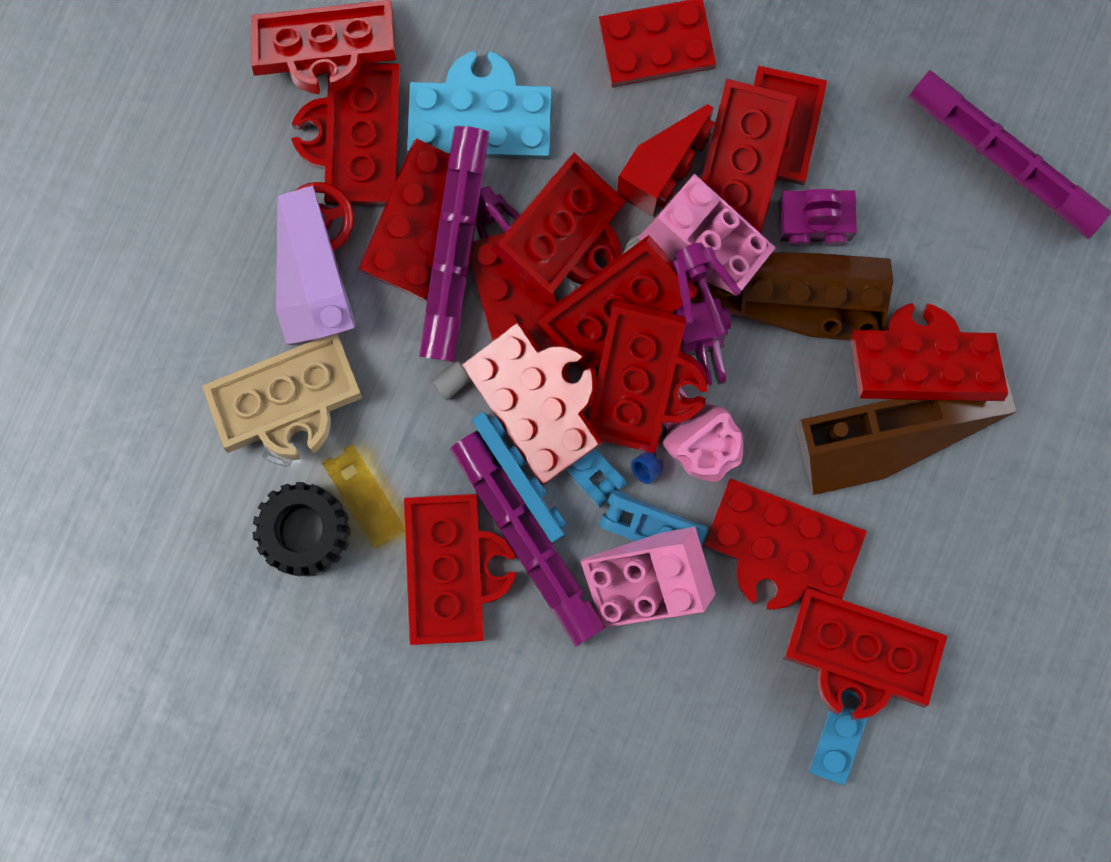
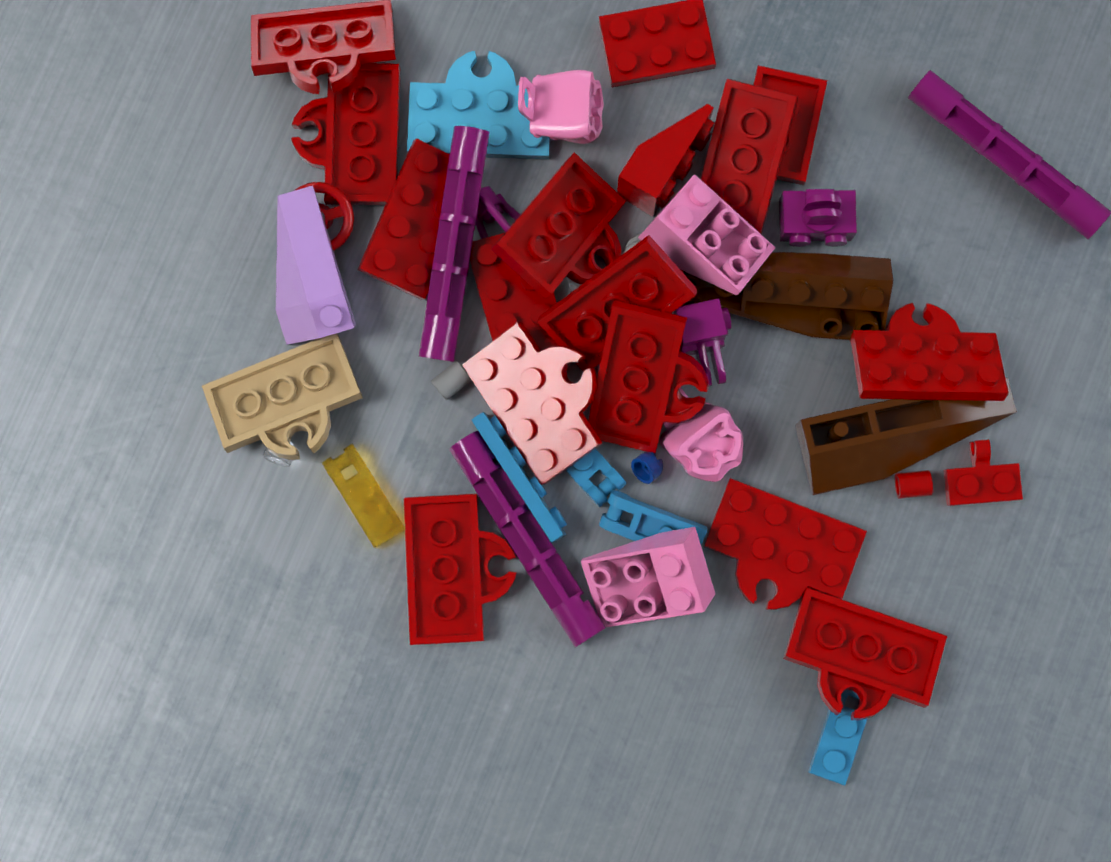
black tyre [252,482,351,577] -> none
magenta plant [673,243,741,335] -> none
none -> bright pink piece [518,70,604,144]
none -> red hinge [894,470,933,499]
none -> red plate [943,440,1023,506]

